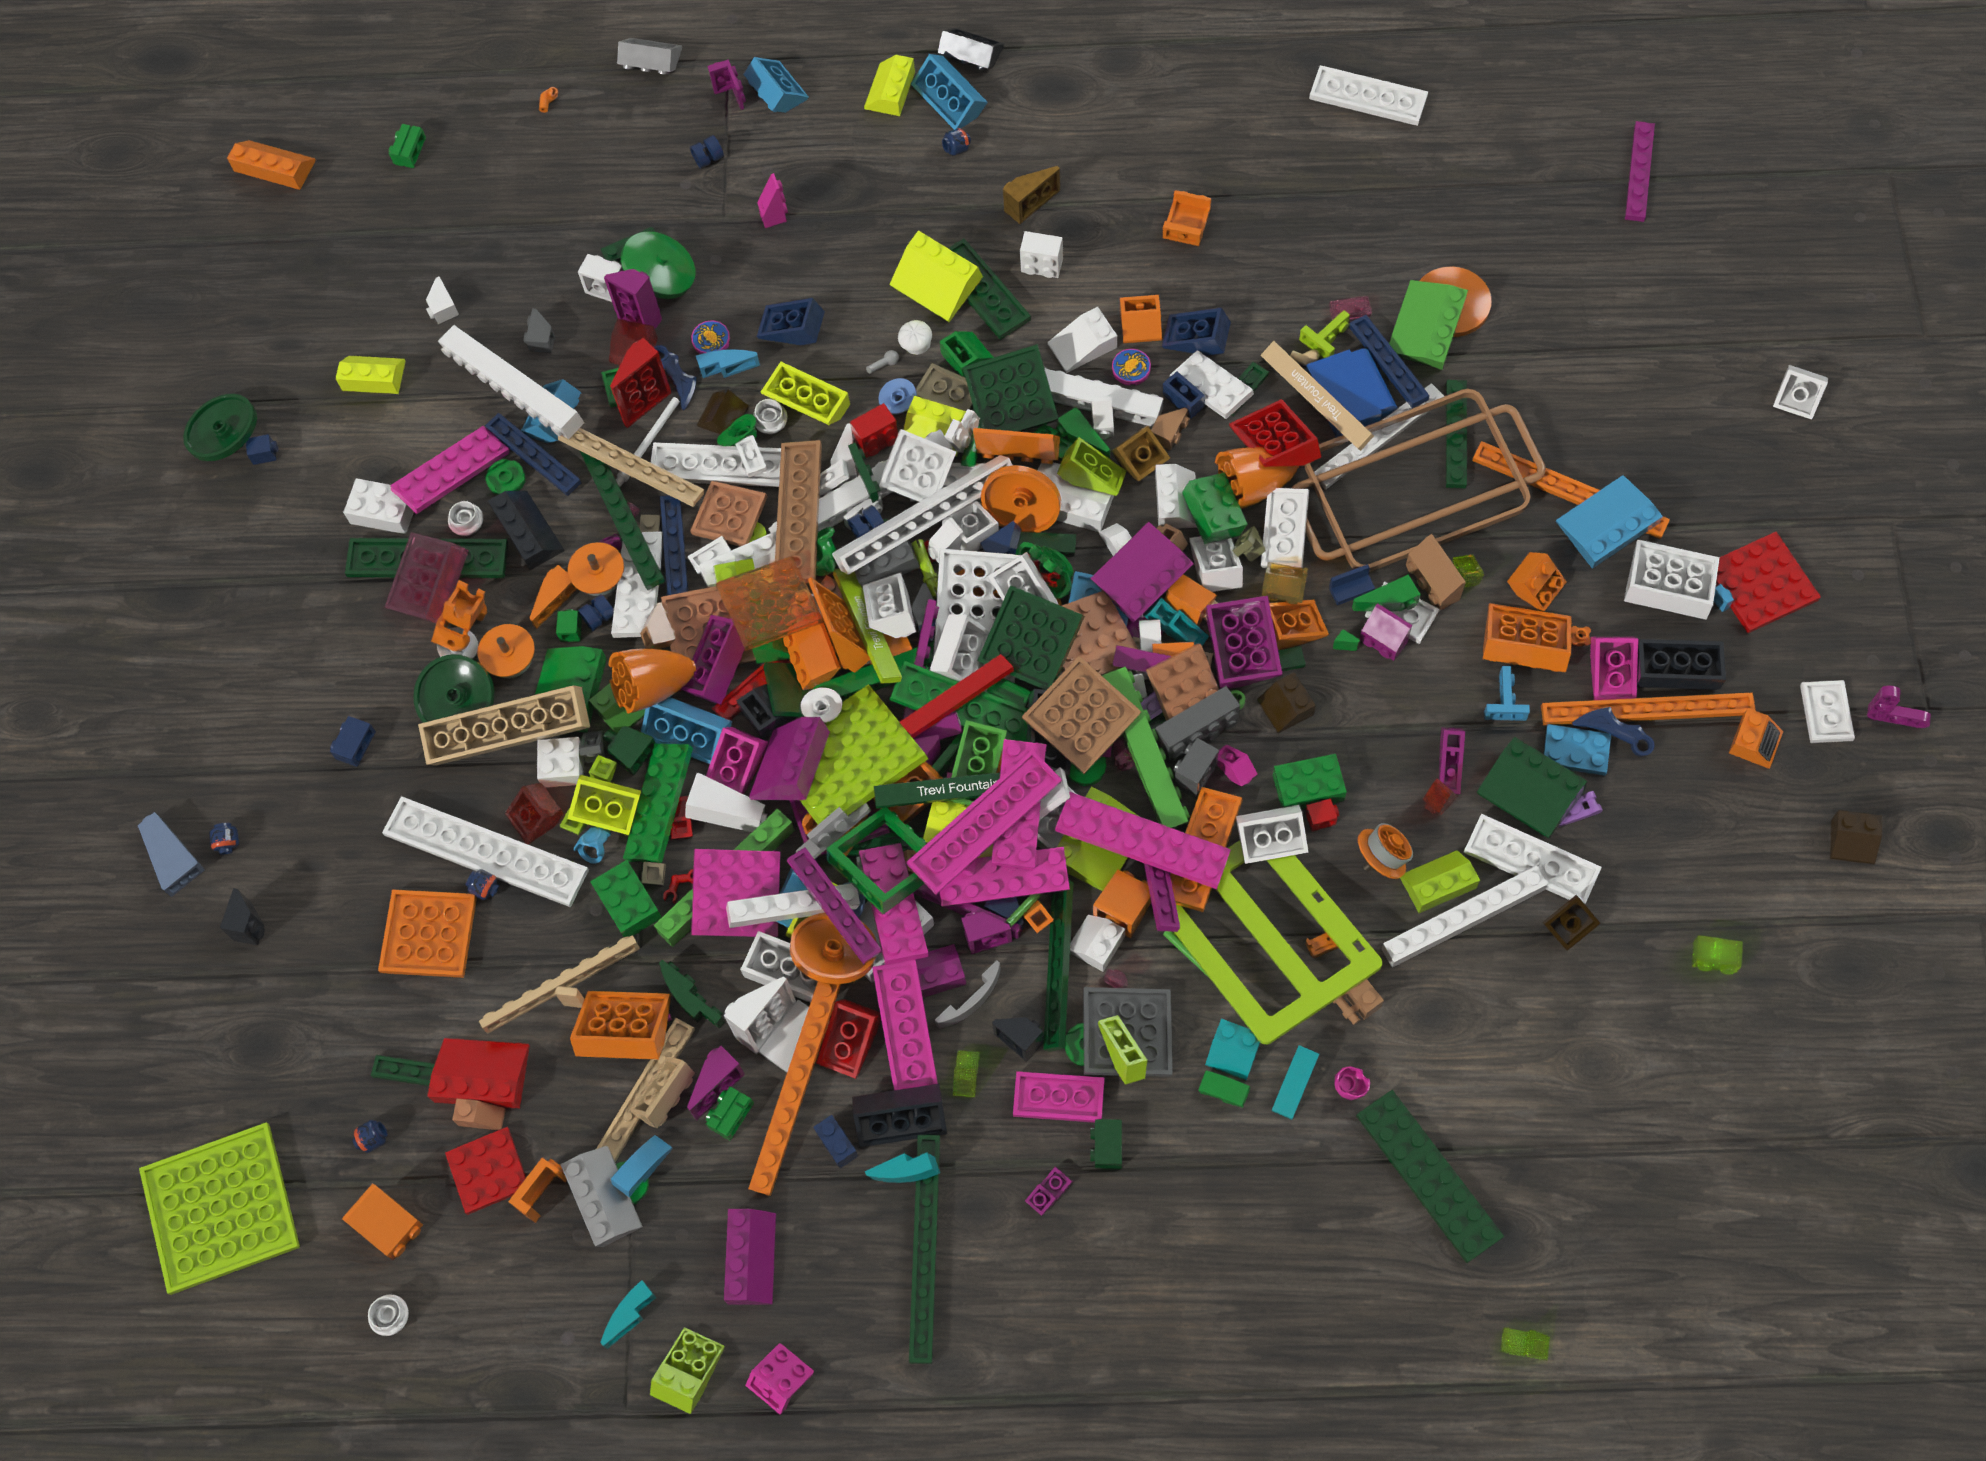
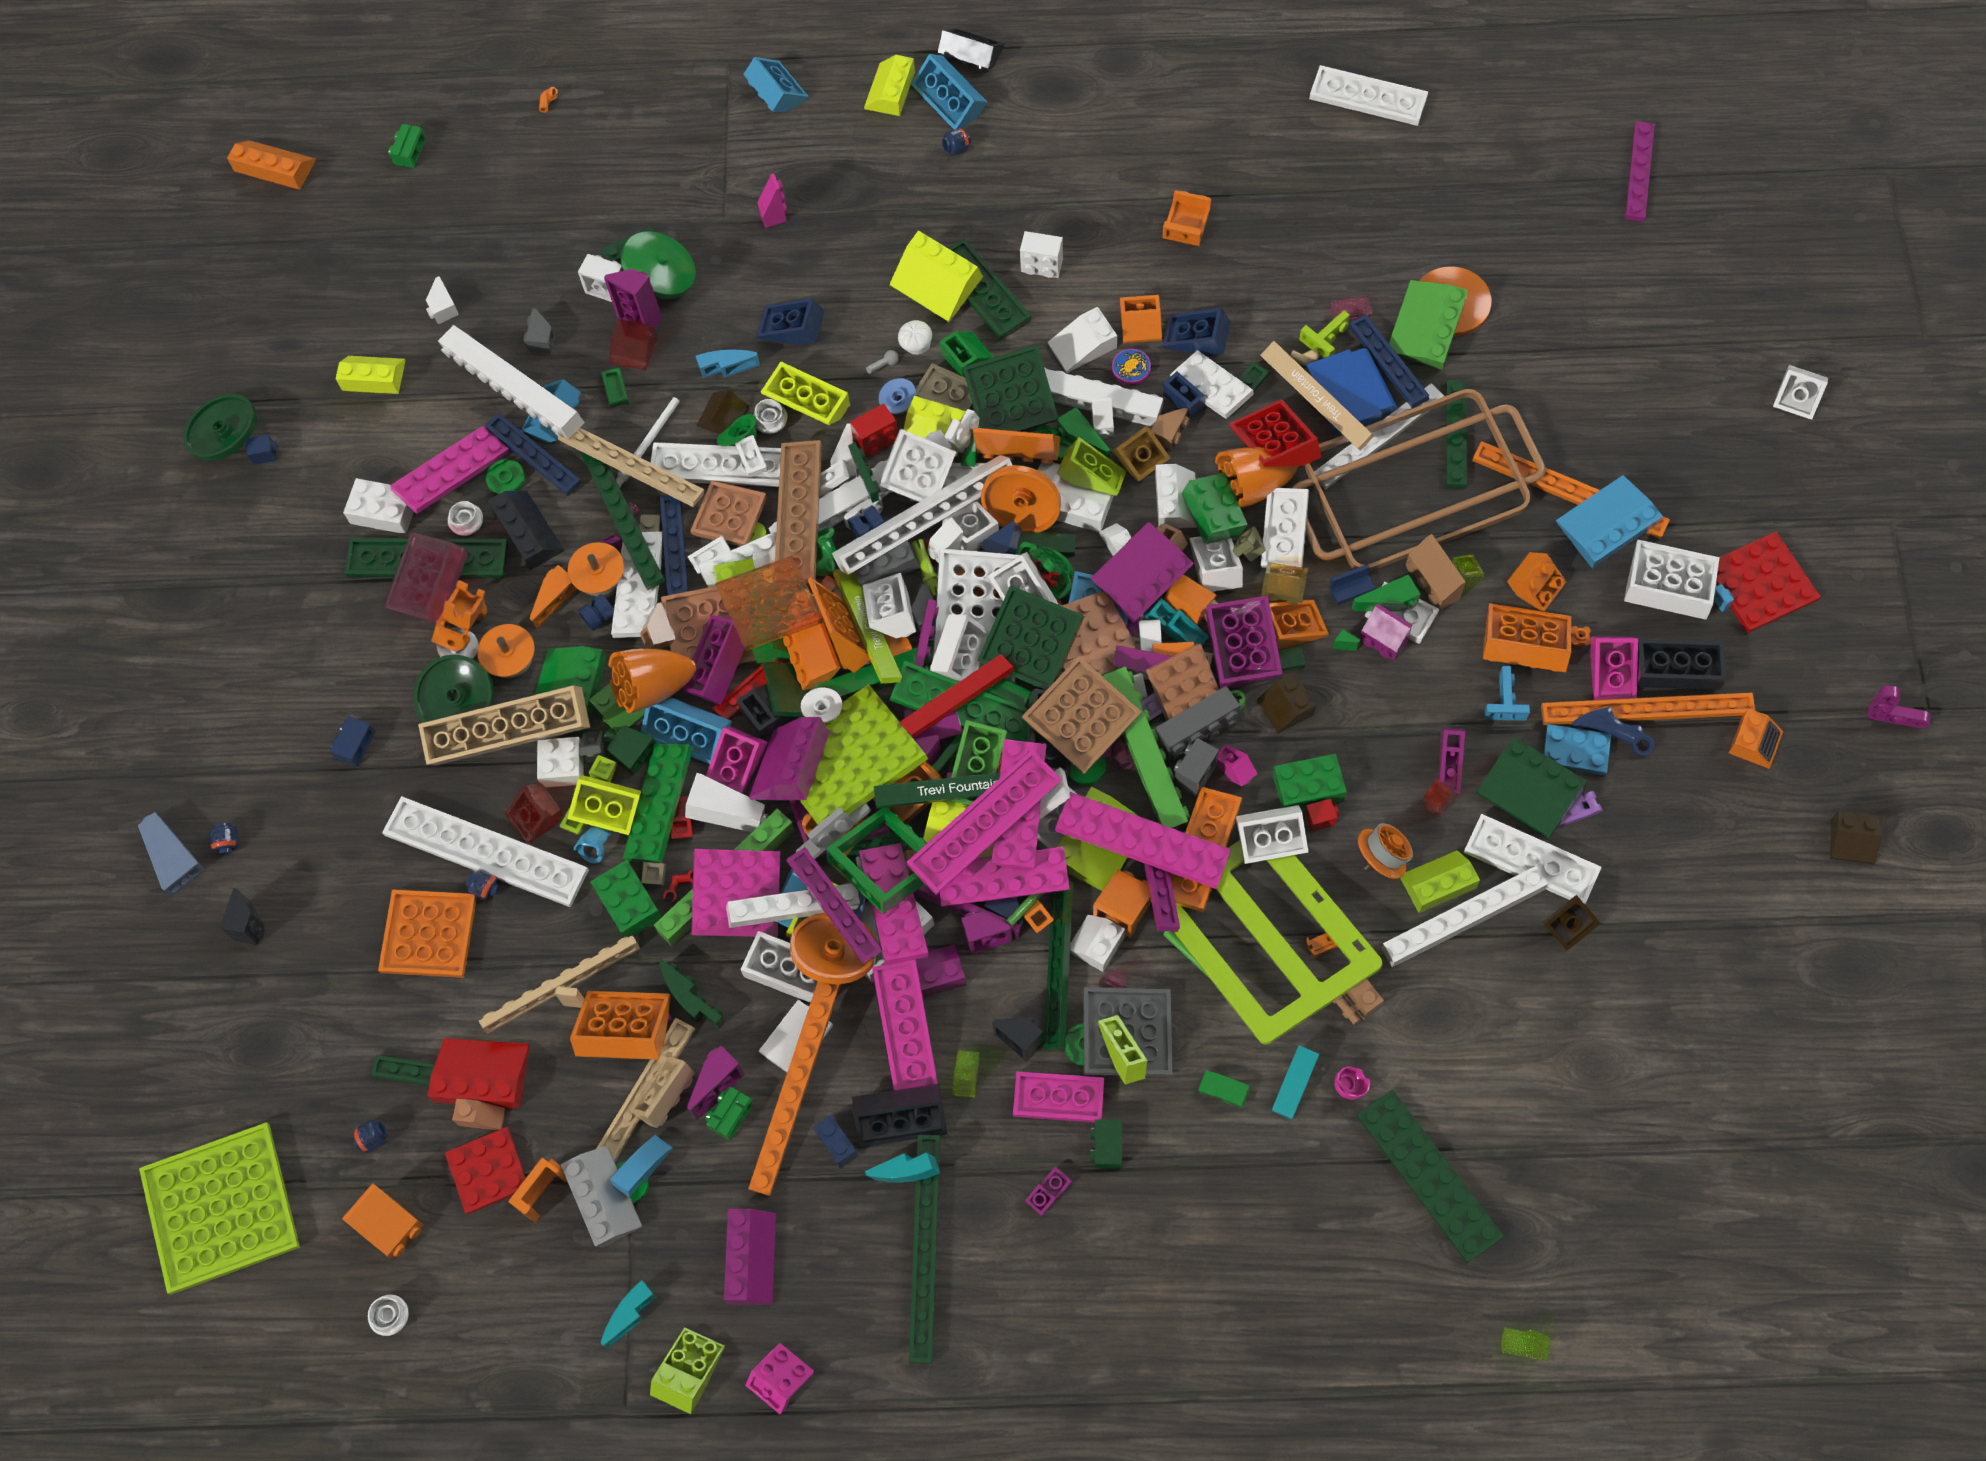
green brick [556,609,582,642] -> none
red slope [610,338,671,428] -> none
light grey slope [617,38,682,74] -> none
dark blue piece [654,345,697,410] -> none
dark blue wheel [690,135,724,169] -> none
tile [691,320,730,354] -> none
magenta bracket [708,59,746,110] -> none
white slope [724,977,796,1054] -> none
red slope [816,999,881,1079] -> none
light grey slope [935,960,1001,1029] -> none
pearl gold slope [1003,166,1060,224] -> none
teal slope [1205,1018,1260,1081] -> none
clear neon green brick [1692,935,1743,974] -> none
white tile [1800,680,1855,743] -> none

